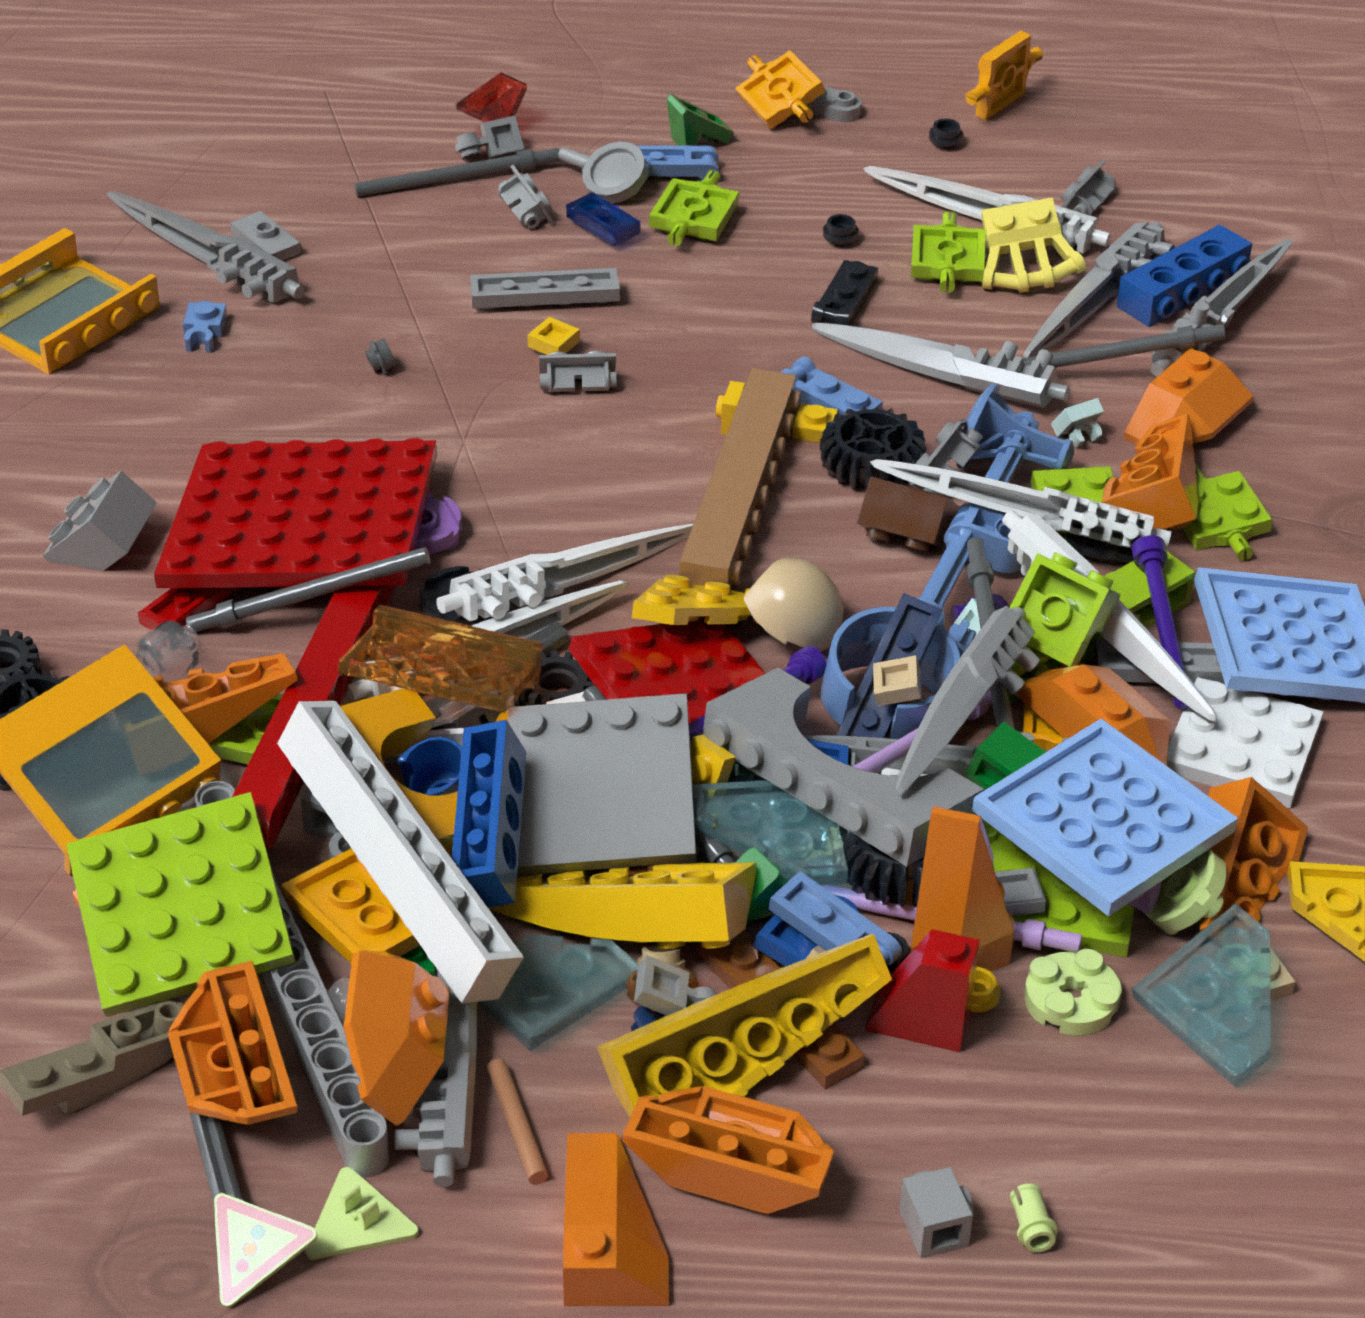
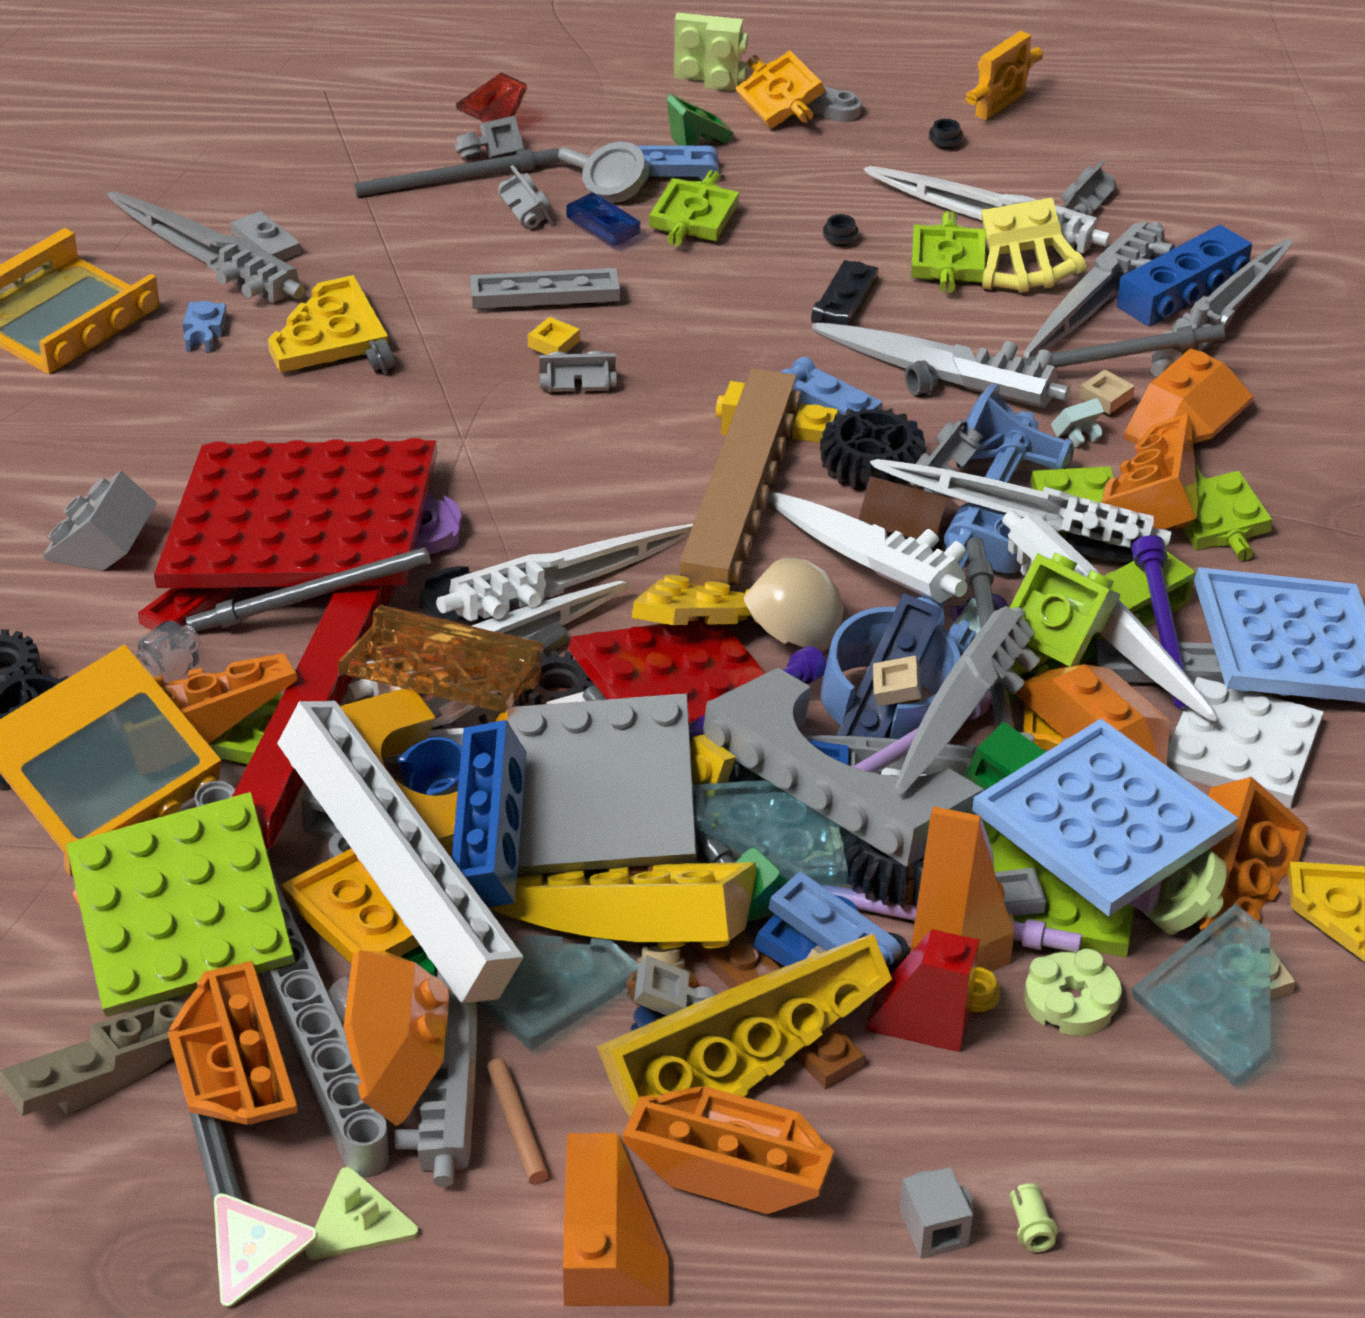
none -> yellow plate [268,275,389,373]
none -> yellowish green plate [674,13,748,91]
none -> white piece [768,492,967,603]
none -> dark grey plate [905,360,938,397]
none -> tan plate [1079,369,1135,414]

